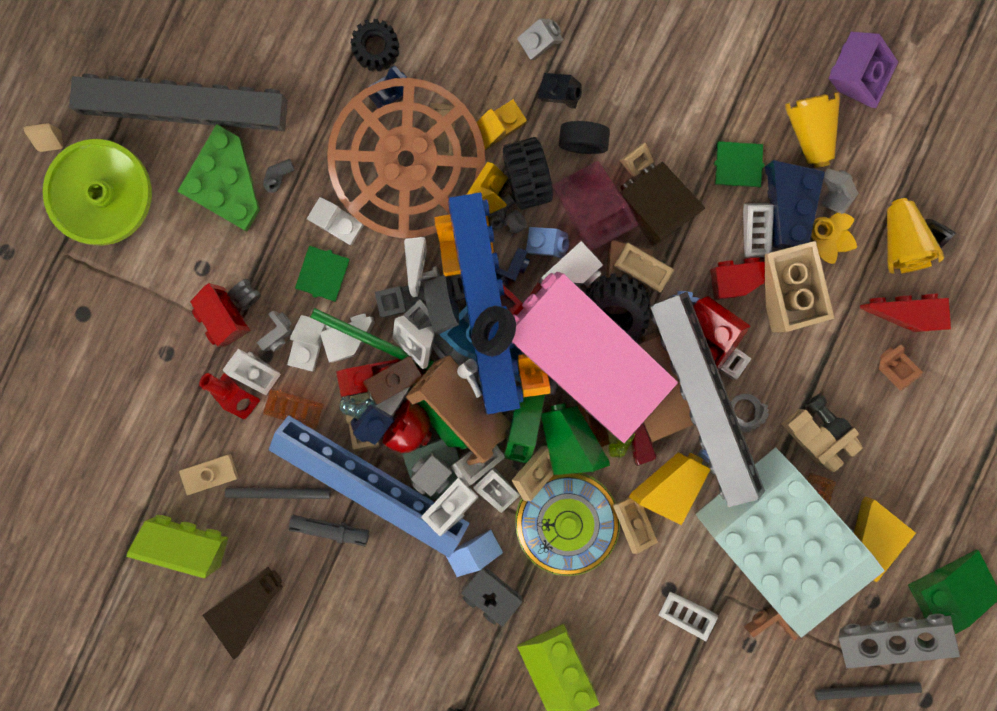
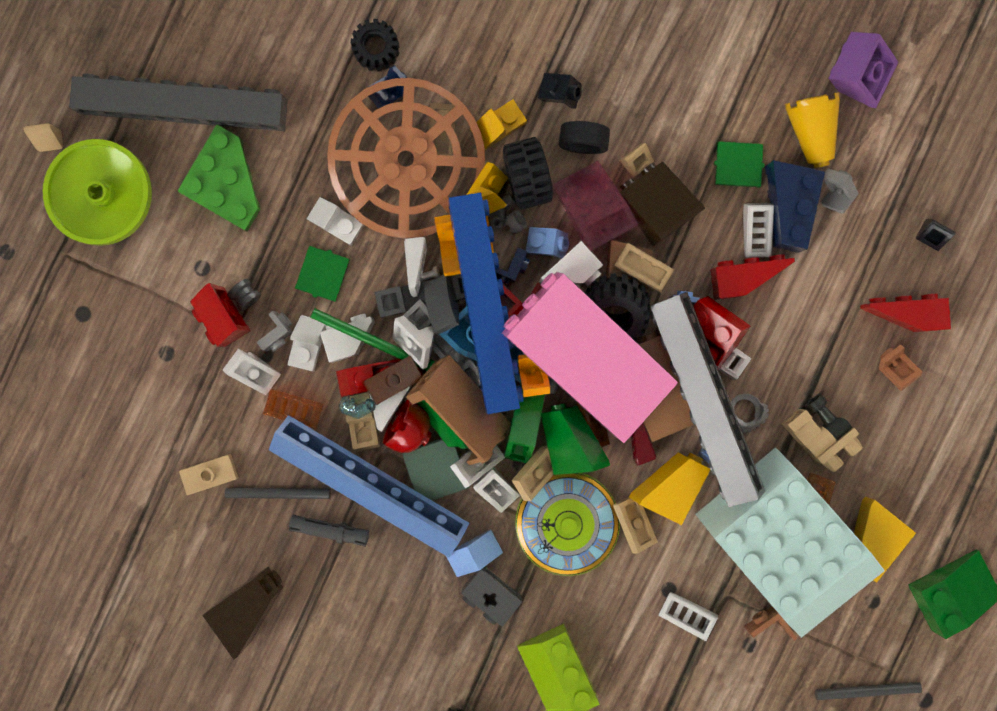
lime slope [126,515,228,579] -> none
red bracket [199,373,260,419] -> none
dark grey arm [263,158,295,193] -> none
dark blue bracket [350,404,394,445] -> none
light grey brick [411,451,452,496] -> none
white slope [421,478,479,536] -> none
white hand [457,359,482,398] -> none
black tyre [471,306,516,357] -> none
light grey bracket [517,18,563,60] -> none
clear neon green arm [608,433,635,458] -> none
tan slope [765,241,834,332] -> none
yellow plate [811,213,857,264] -> none
light grey brick [839,614,960,669] -> none
yellow cone [887,198,944,274] -> none

